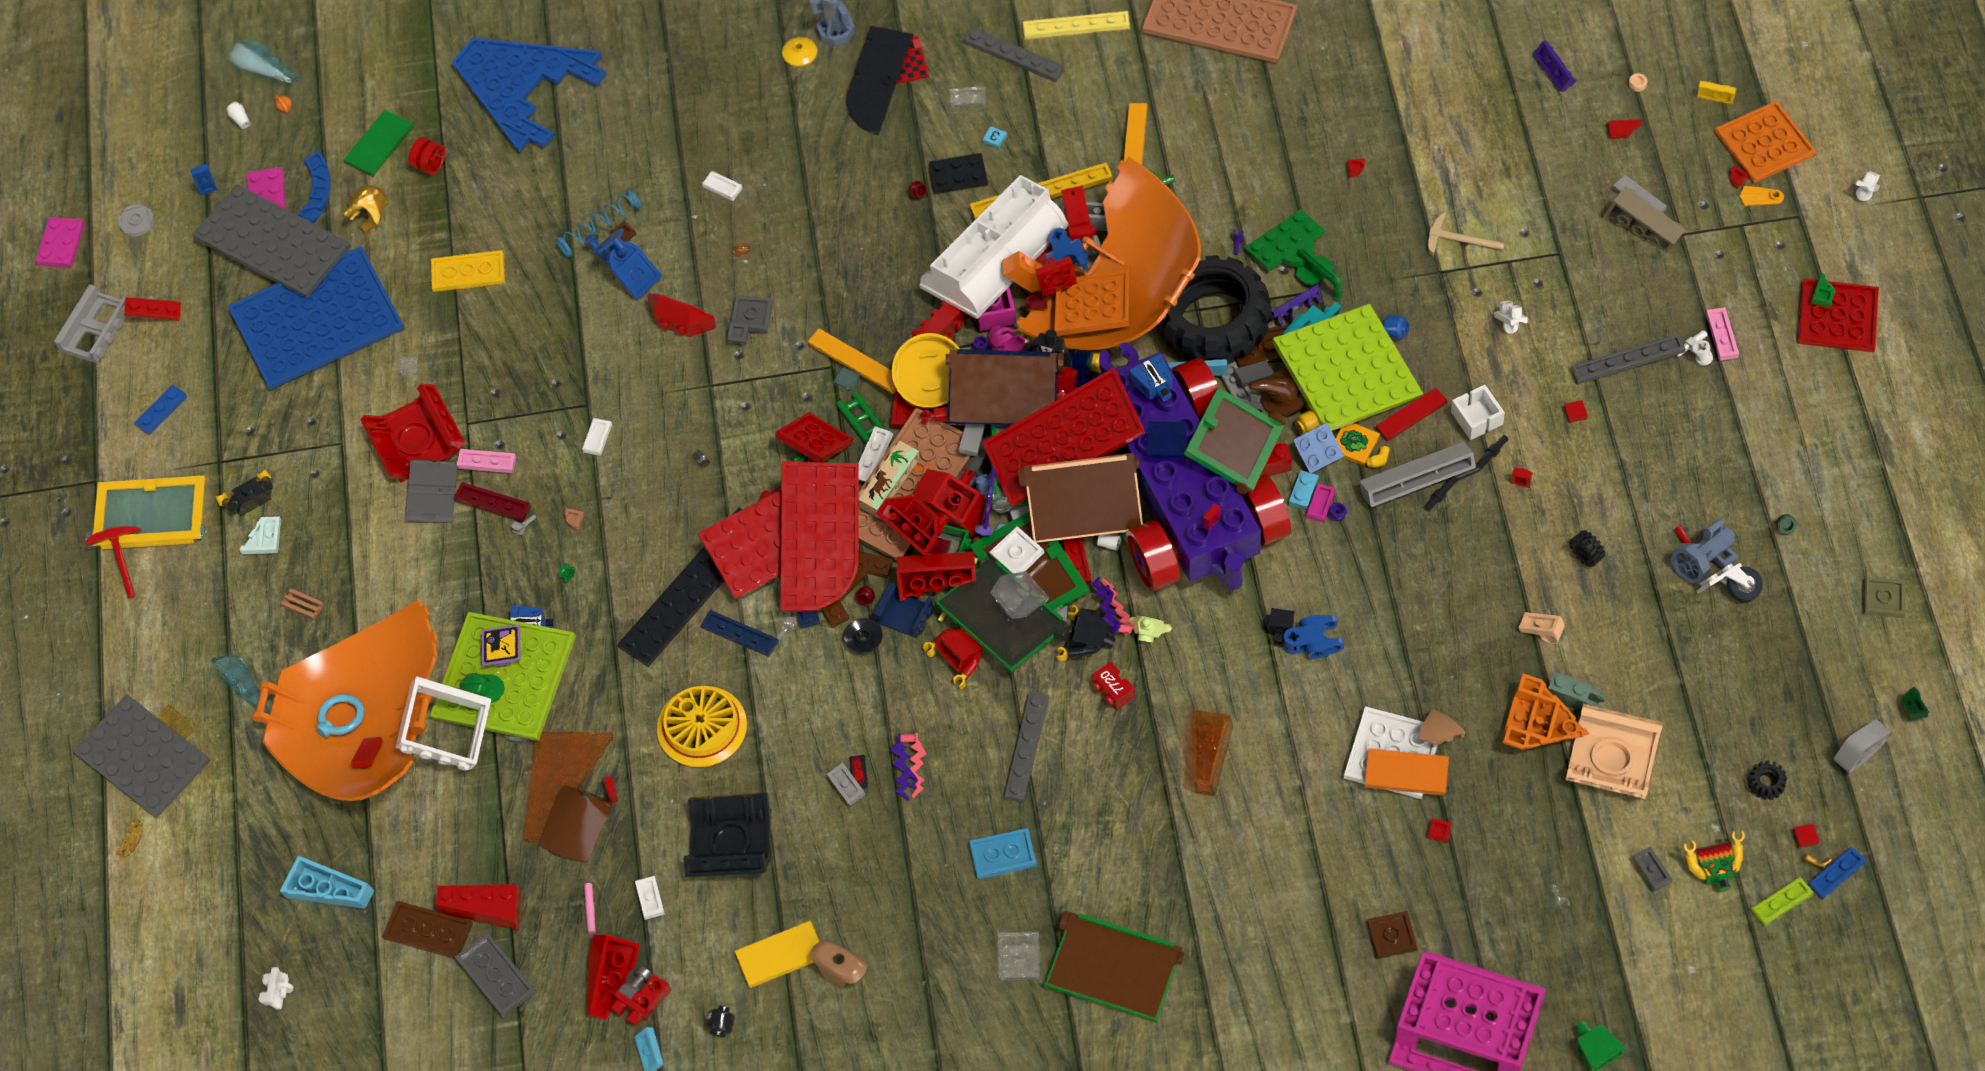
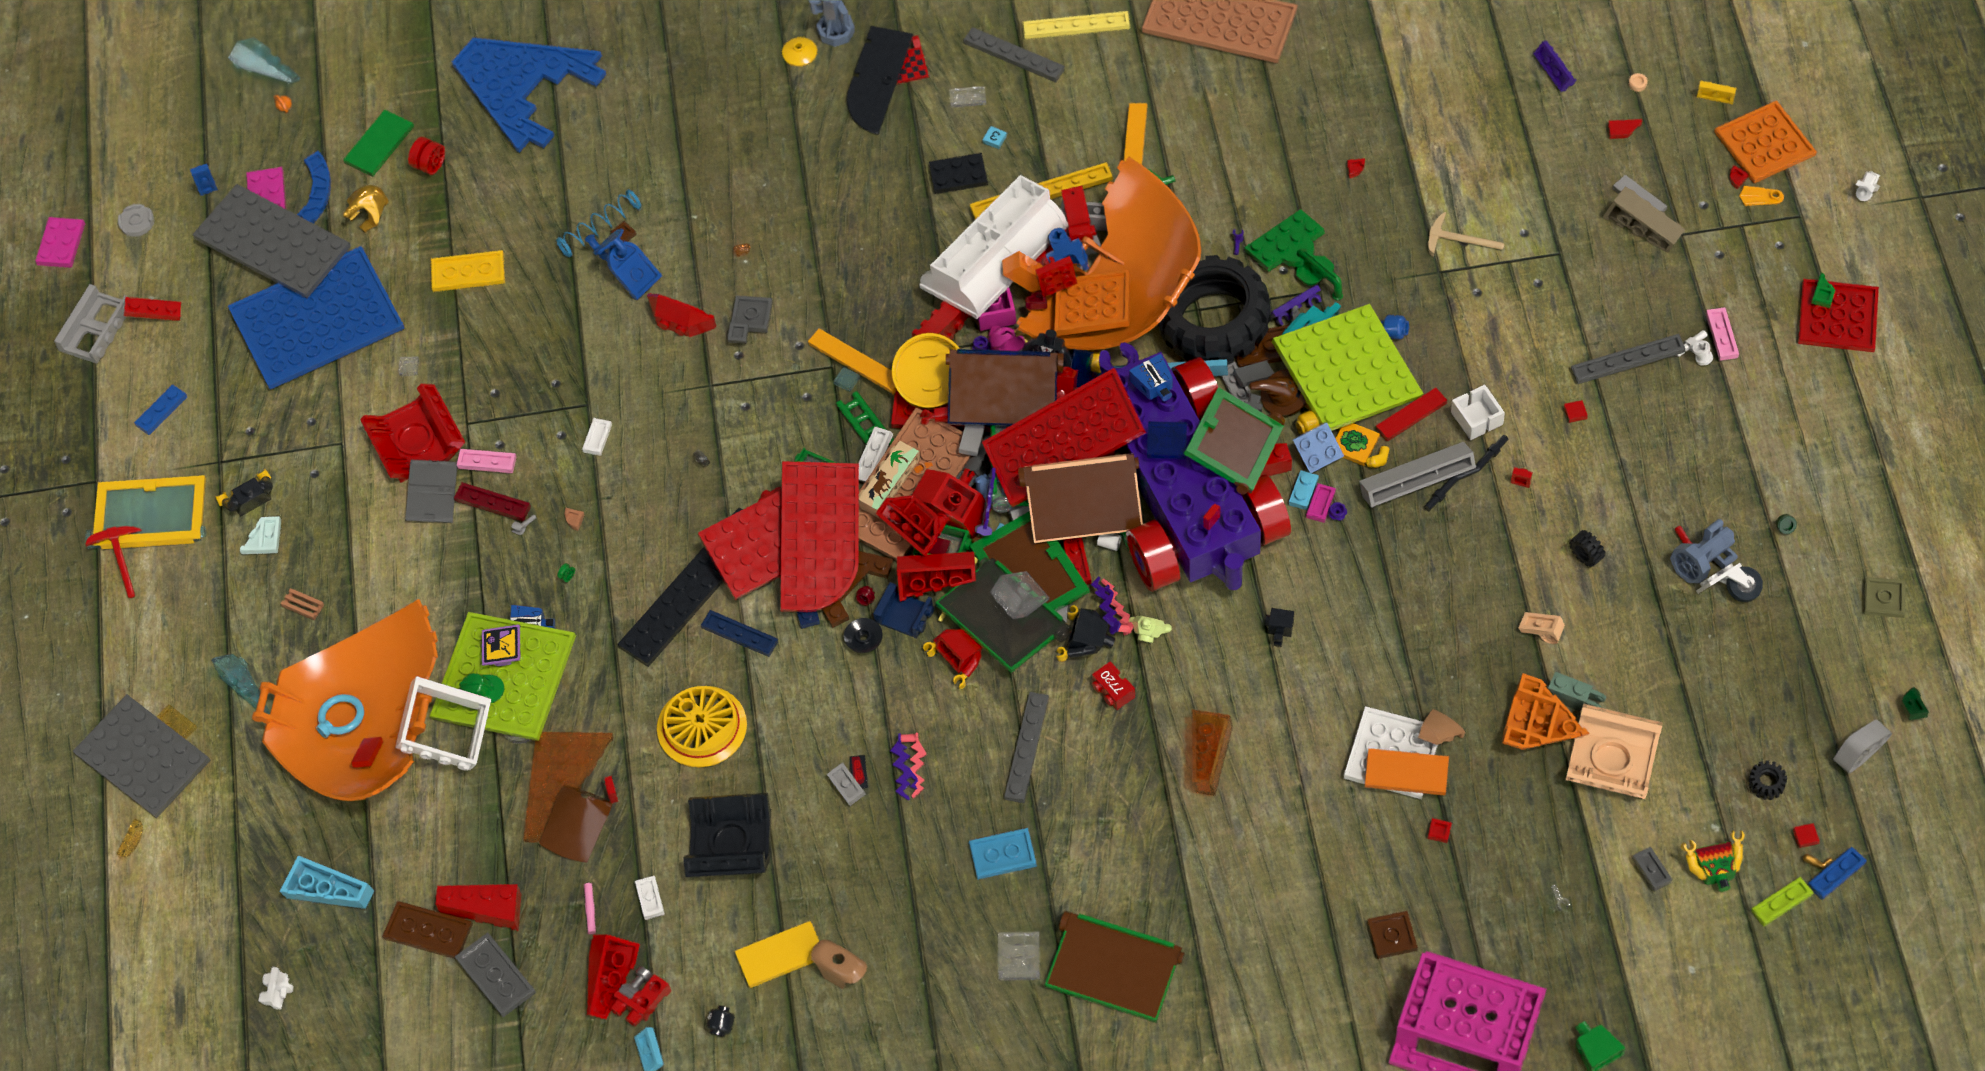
white cone [227,102,250,129] -> none
white tile [702,171,742,201] -> none
red plate [775,412,854,462] -> none
clear hand [776,617,798,641] -> none
dark red plate [908,181,927,199] -> none
white plate [990,527,1045,577] -> none
blue piece [1283,615,1344,659] -> none
white hips [1494,301,1528,334] -> none

